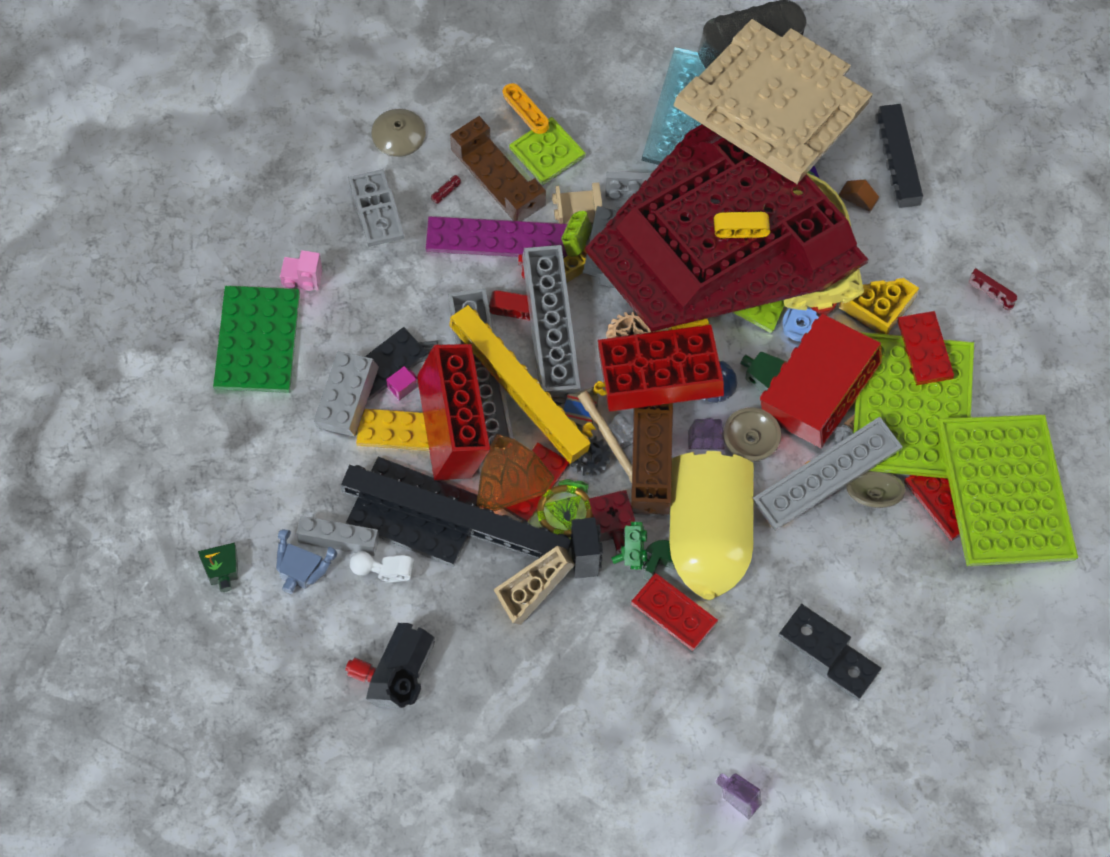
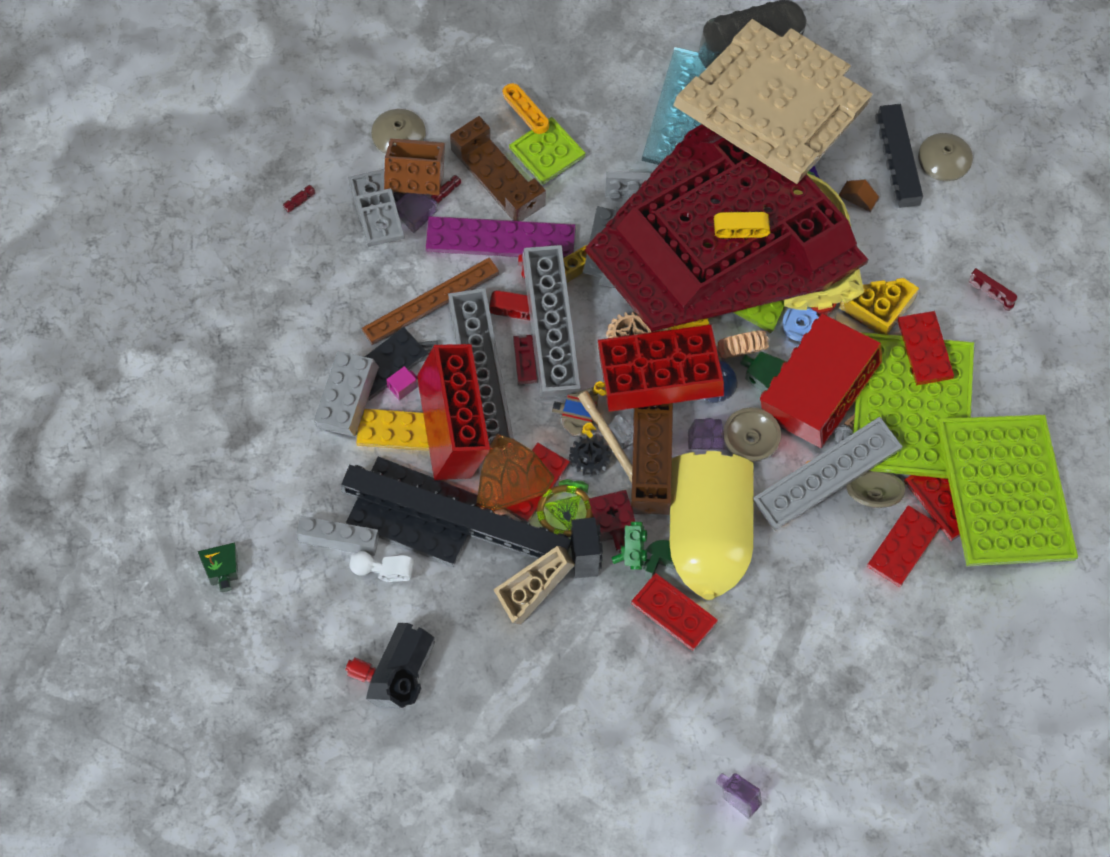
green plate [213,286,300,393] -> none
sand blue torso [276,529,337,594] -> none
bright pink brick [280,250,322,291] -> none
yellow brick [449,305,590,464] -> none
tan panel [552,182,602,224] -> none
lime beam [561,211,592,257] -> none
black bracket [778,603,882,701] -> none
none -> dark red axle [283,185,315,213]
none -> dark orange plate [362,257,499,345]
none -> dark orange container [384,138,445,195]
none -> clear purple torso [393,192,438,233]
none -> dark red plate [513,335,537,385]
none -> light nougat gear [717,330,769,359]
none -> red plate [867,505,941,588]
none -> dark tan dish [918,133,973,181]

